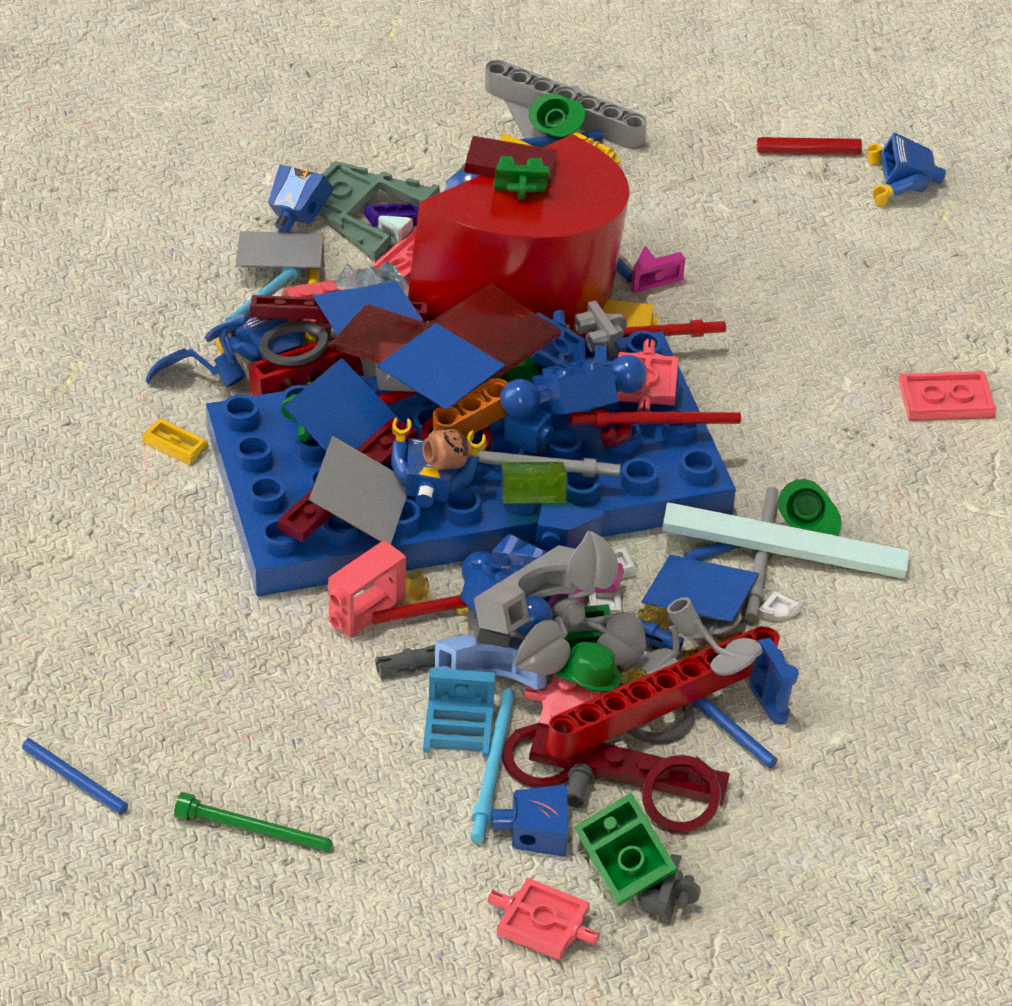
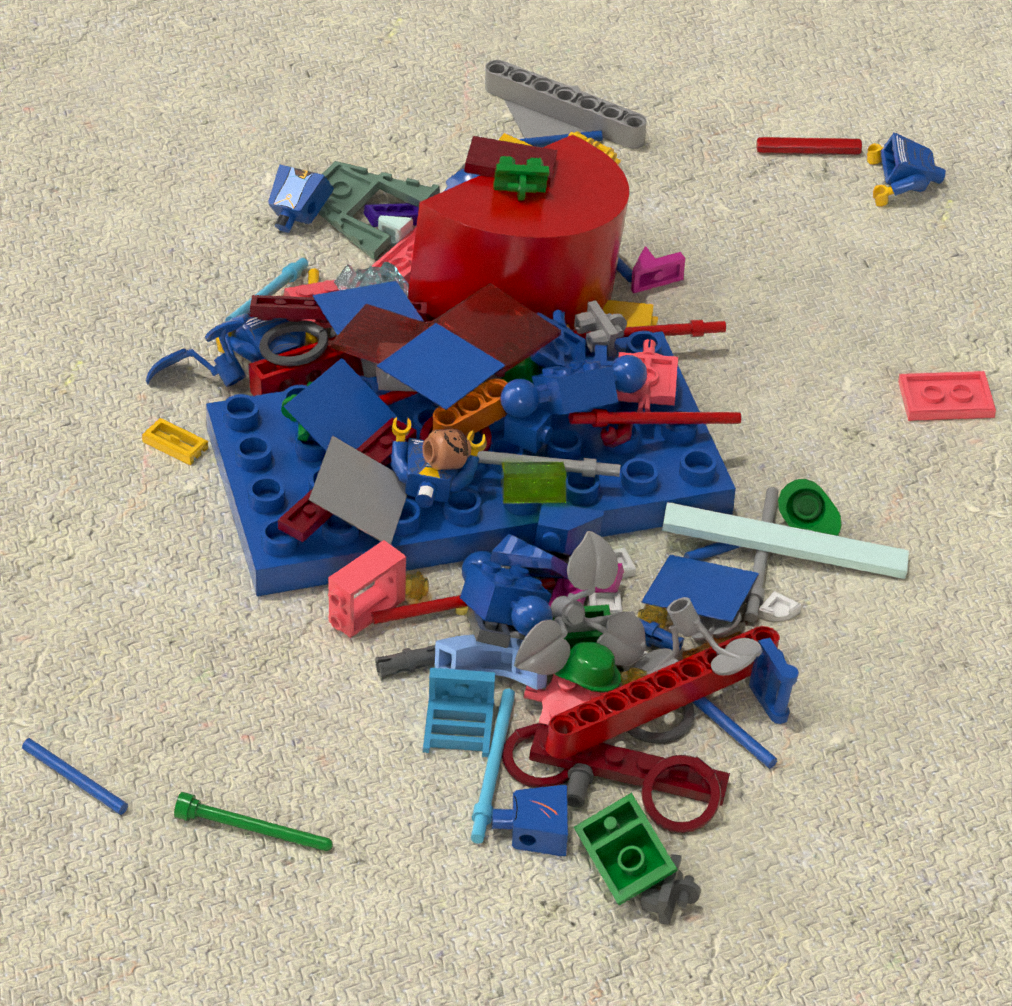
light grey piece [235,231,323,268] -> none
light grey arch [474,545,578,634] -> none
coral plate [487,877,600,960] -> none
green piece [529,93,586,137] -> none

